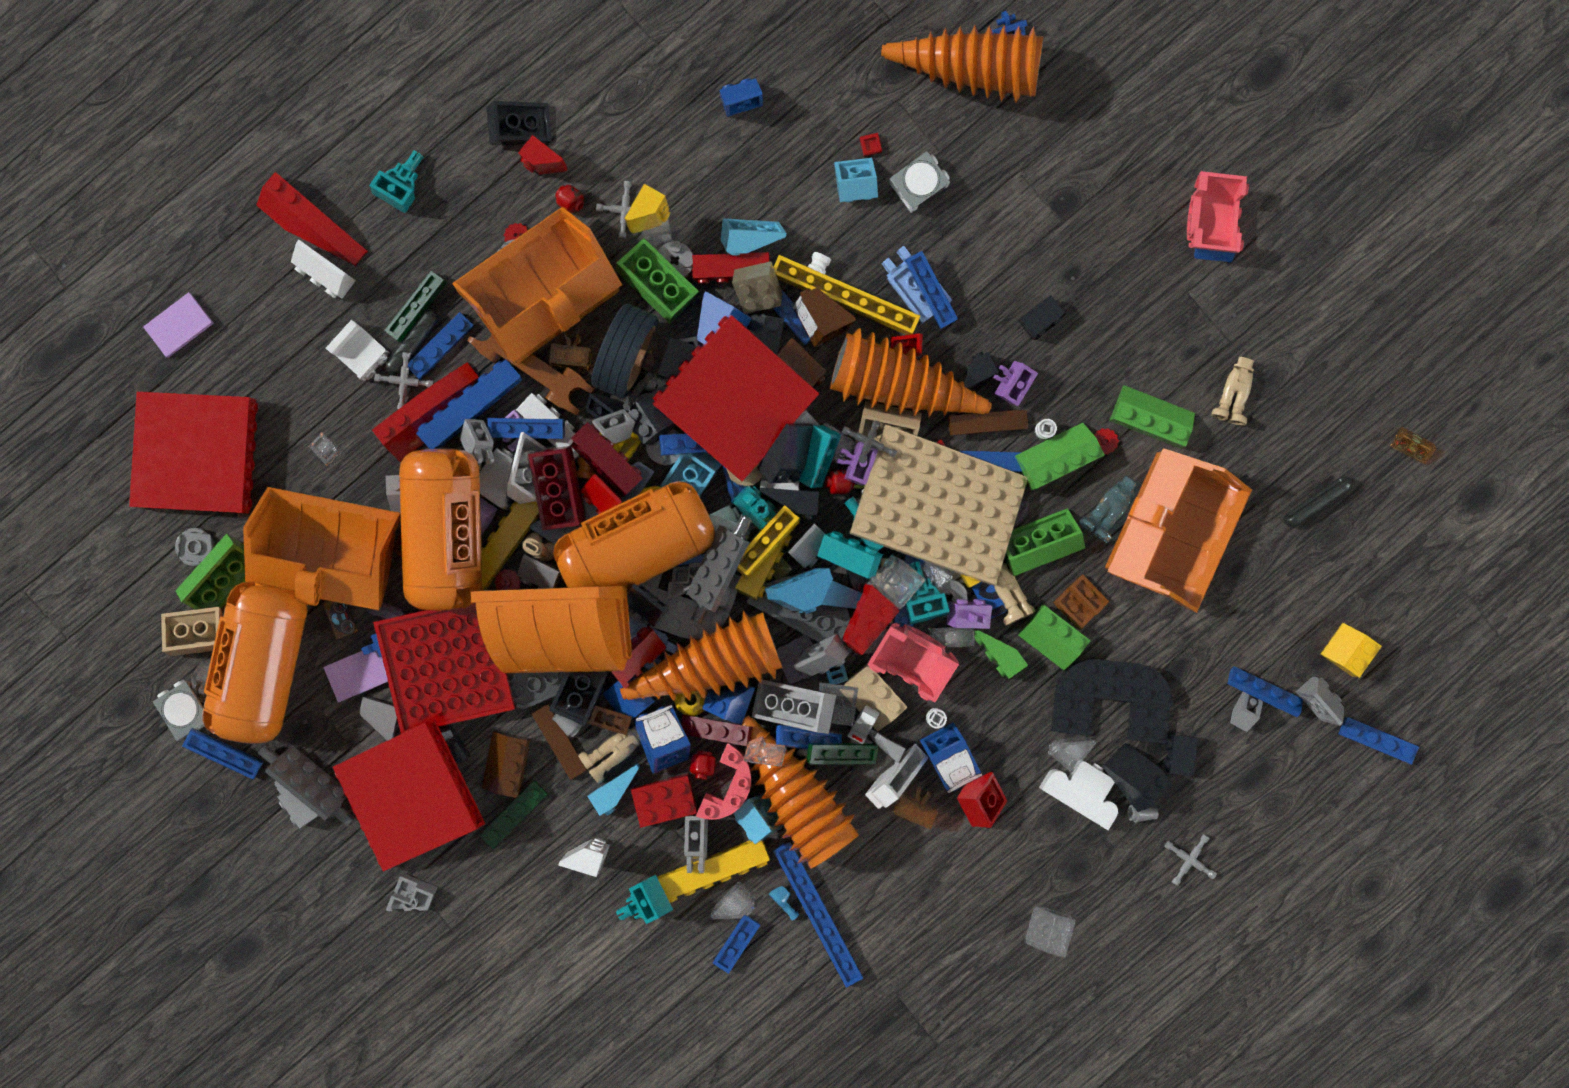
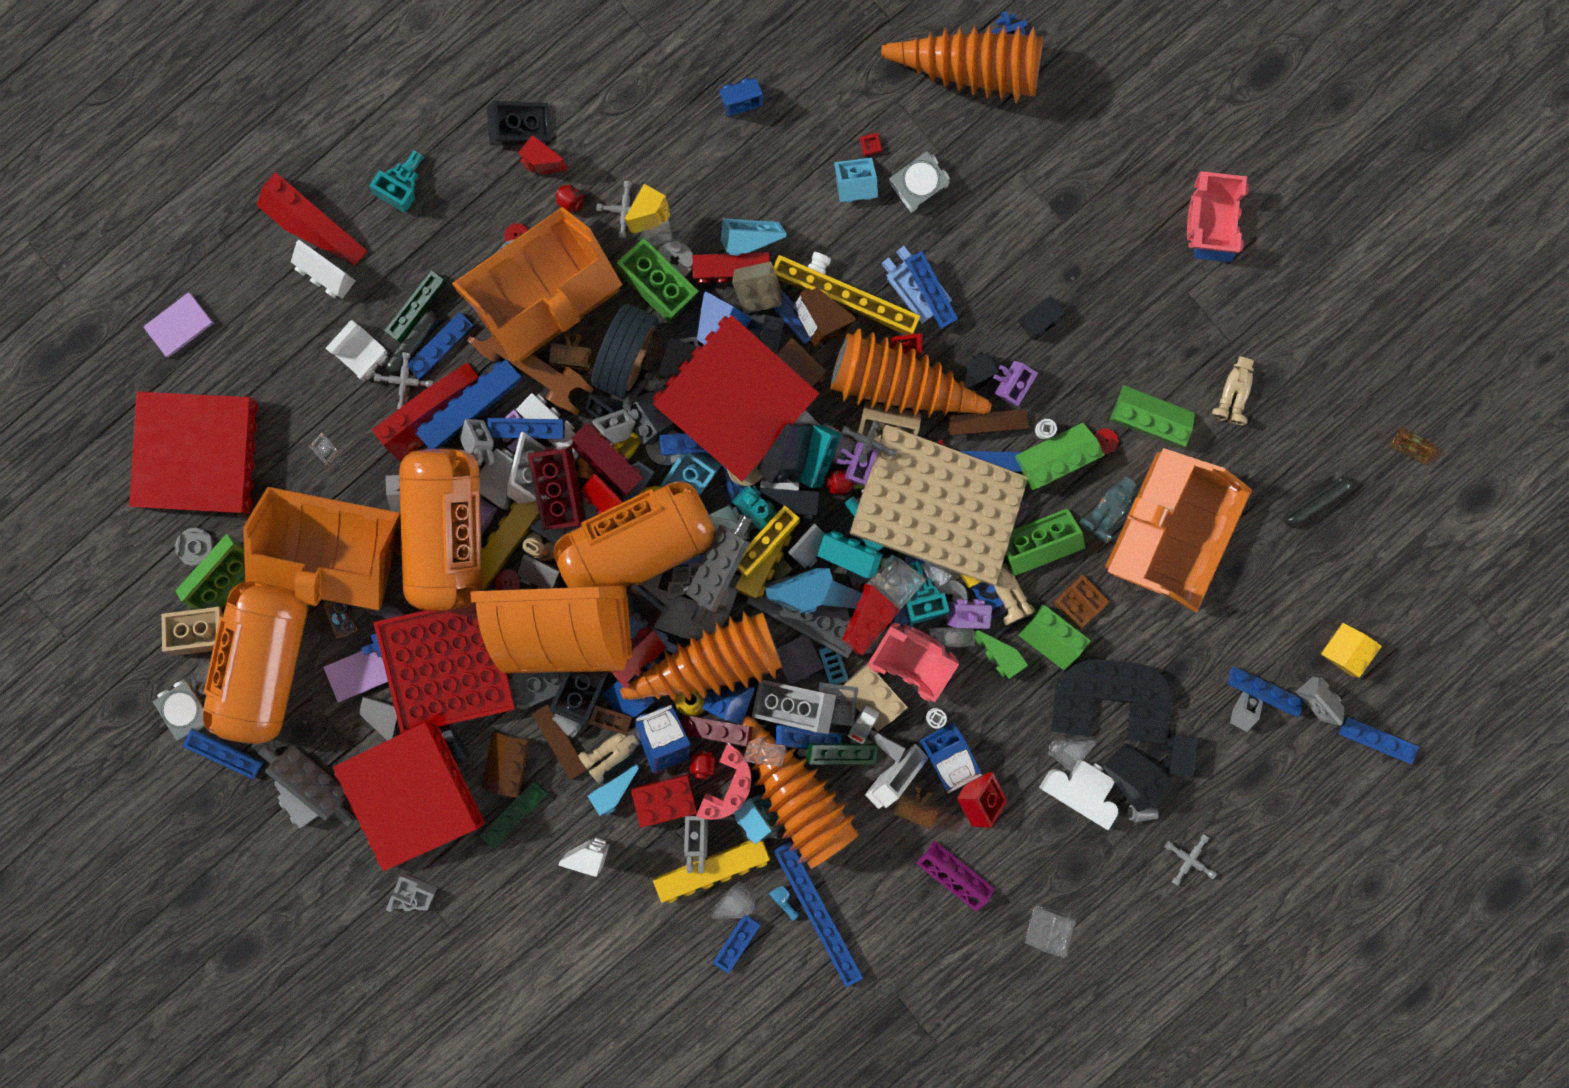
teal brick [616,874,673,924] -> none
light grey slope [794,634,849,676] -> none
none -> magenta fence [916,840,995,911]

